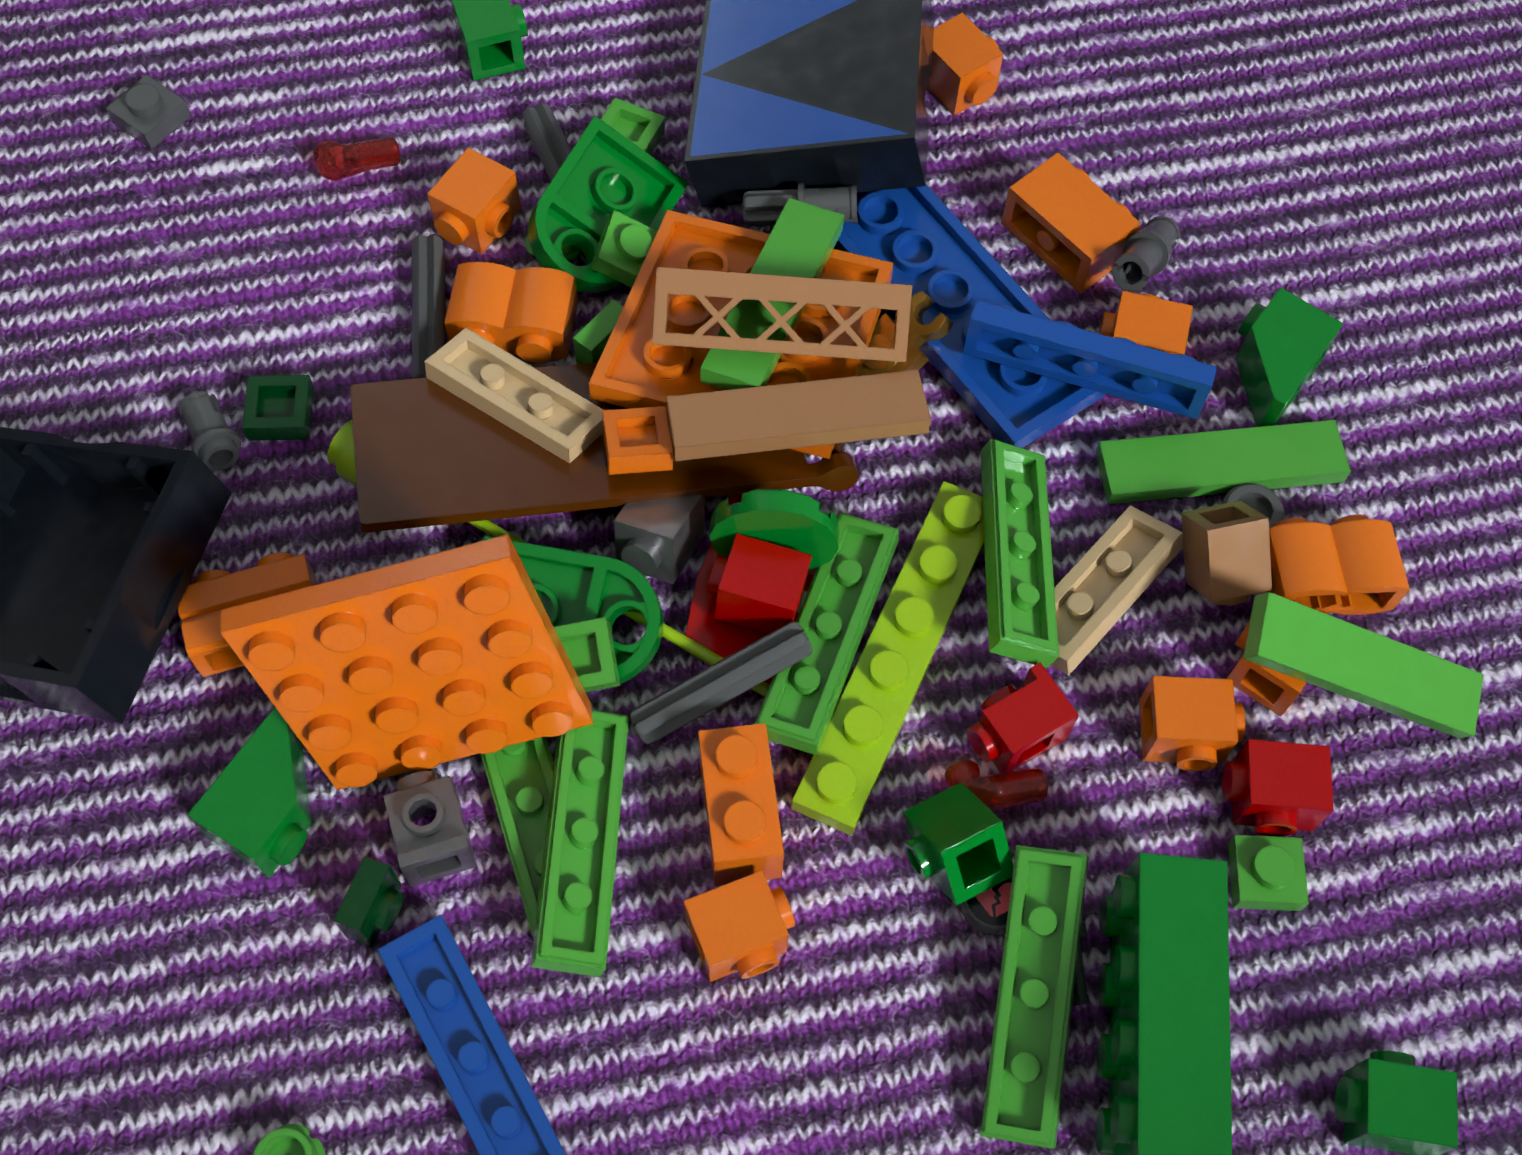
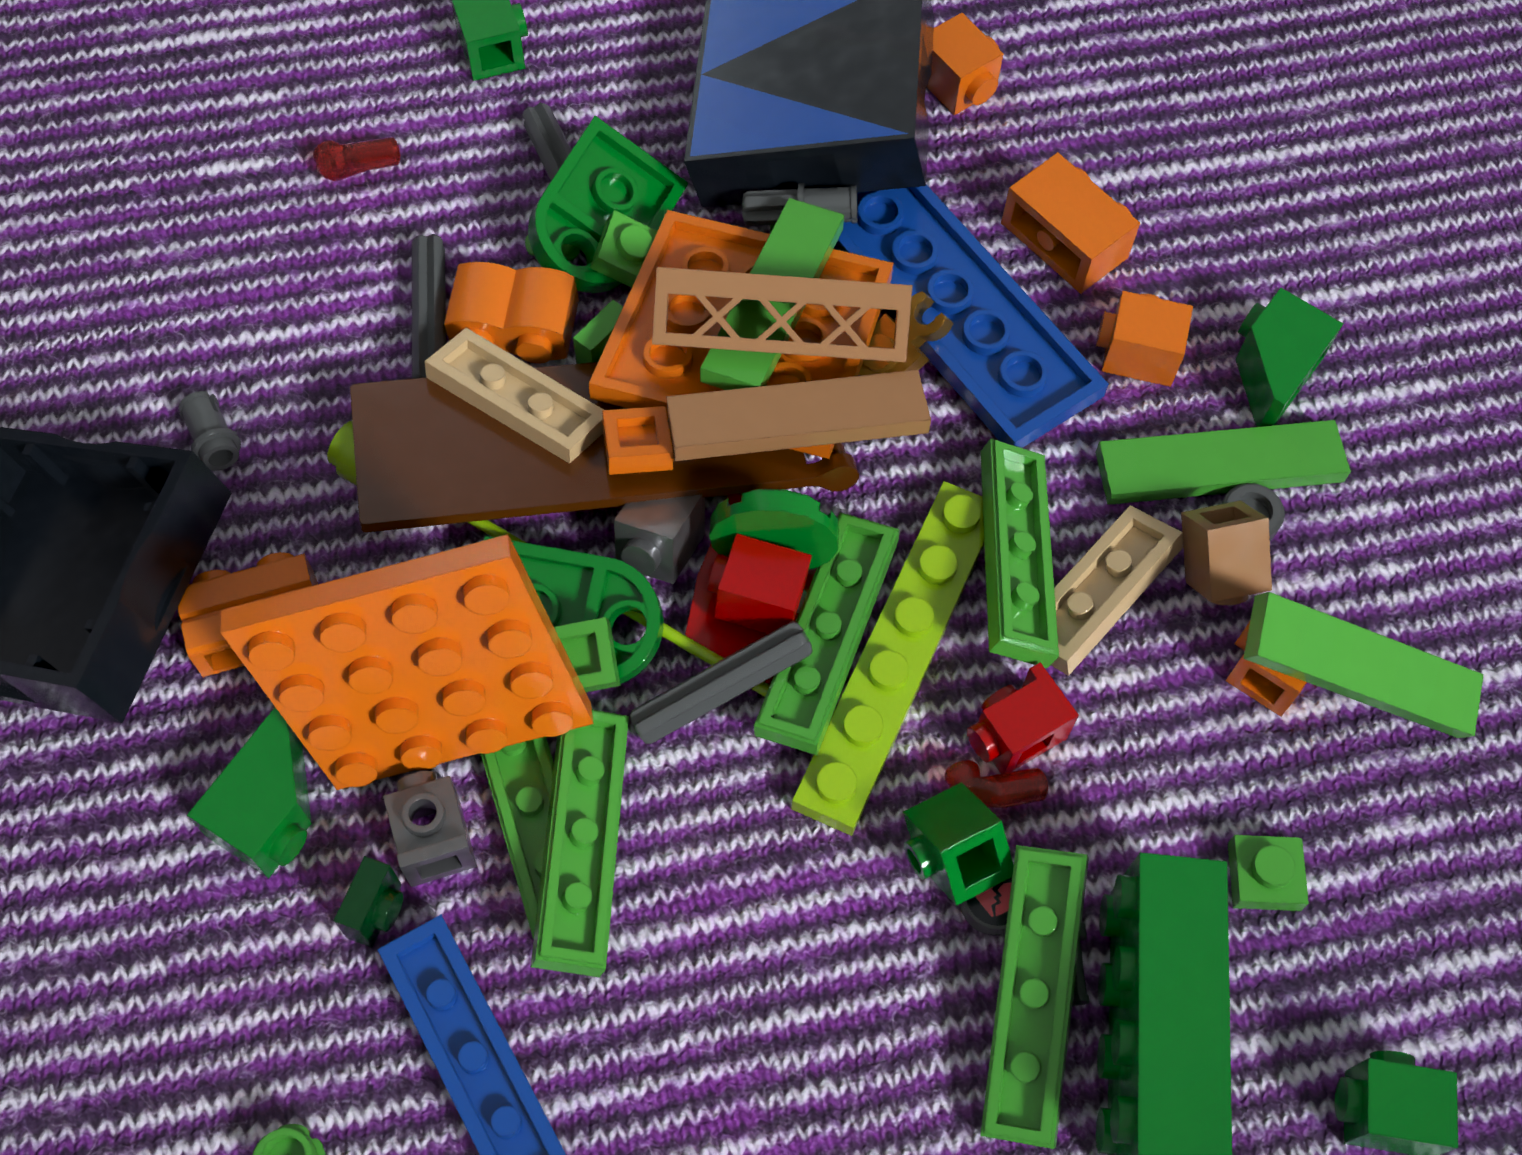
dark grey plate [106,74,191,150] -> none
dark green plate [242,375,314,441] -> none
orange brick [427,147,521,254] -> none
bright green plate [601,98,666,155] -> none
orange brick [683,870,795,983] -> none
orange brick [698,723,784,886] -> none
blue plate [962,300,1217,419] -> none
dark grey pin [1112,216,1180,291] -> none
orange brick [1139,676,1246,771] -> none
red brick [1222,739,1334,836] -> none
orange brick [1267,514,1410,615] -> none

